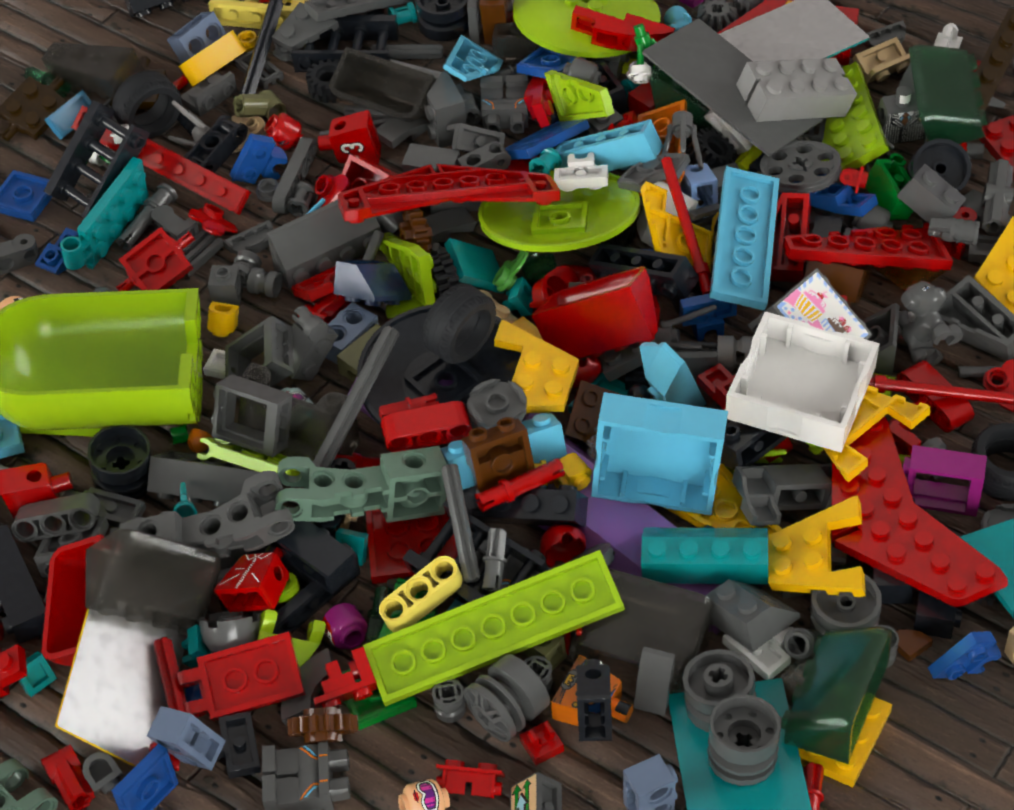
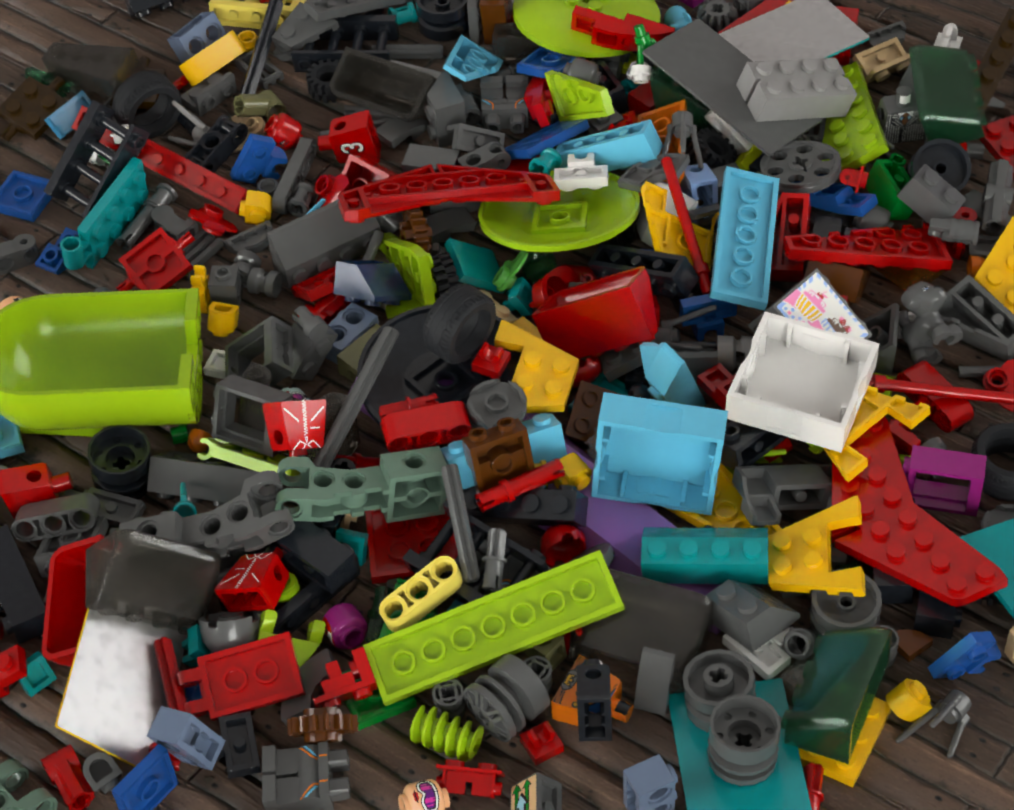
none -> yellow plate [190,265,211,314]
none -> yellow plate [239,190,273,225]
none -> torso [262,399,326,457]
none -> lime piece [410,705,484,762]
none -> red tile [472,342,511,379]
none -> yellow plate [886,678,932,723]
none -> dark grey plant [895,690,972,758]
none -> orange hinge [967,255,986,278]

